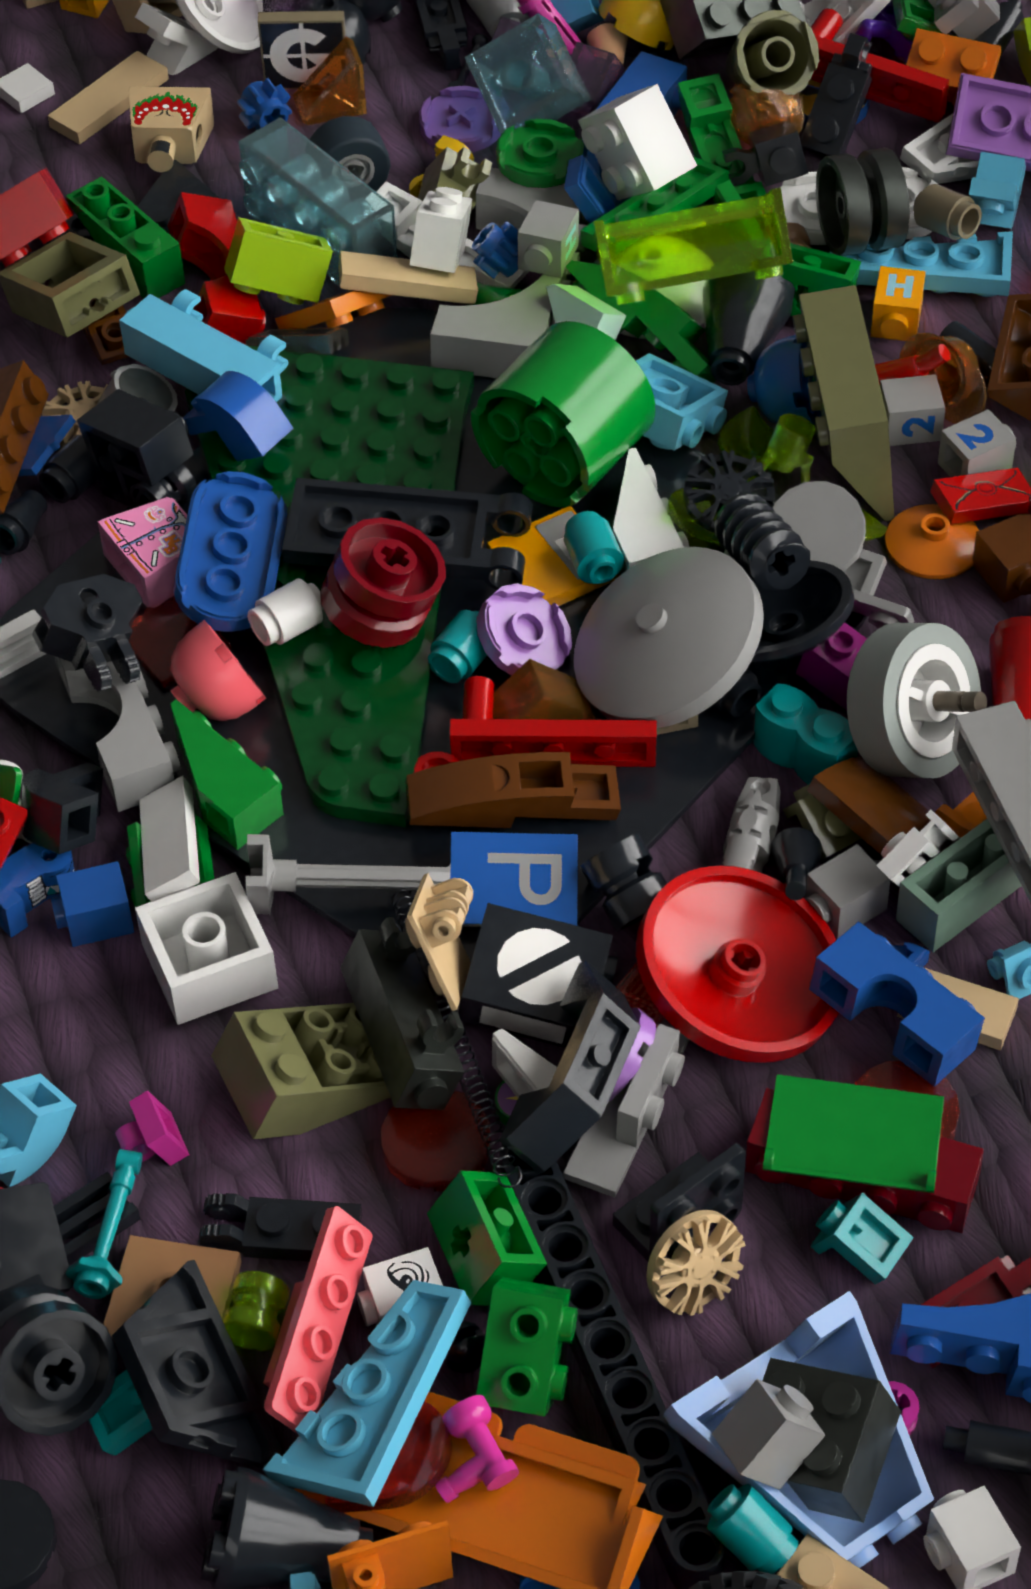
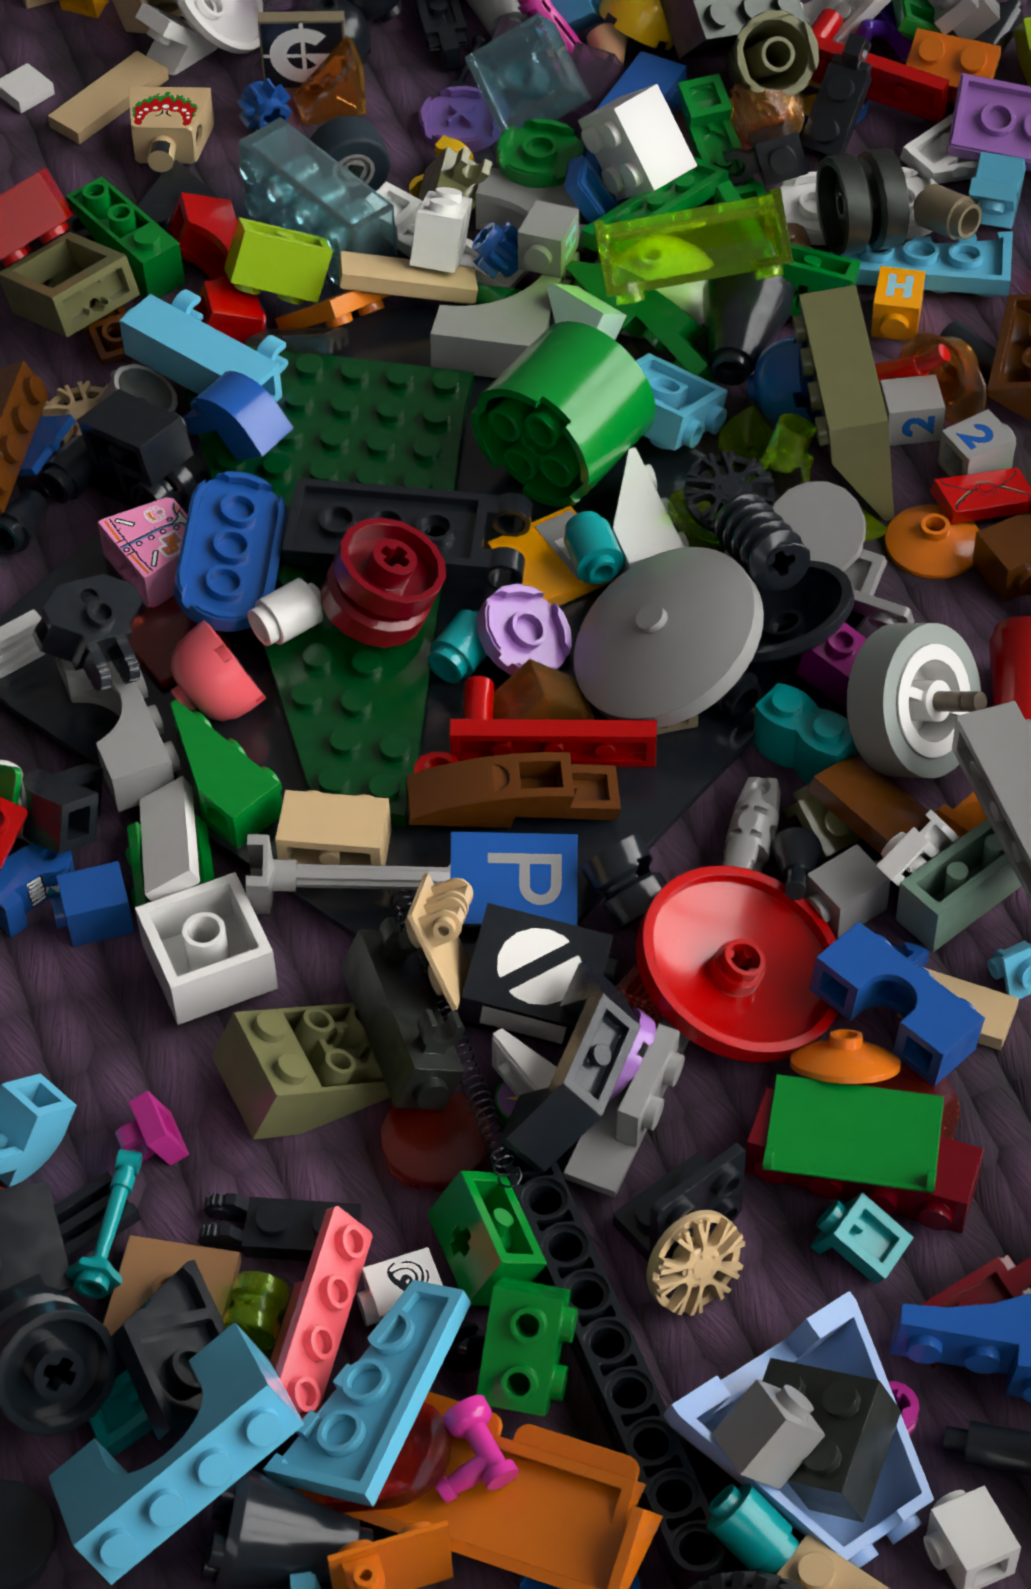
none -> medium azure arch [48,1322,304,1585]
none -> tan brick [275,790,392,866]
none -> orange dish [790,1029,901,1084]

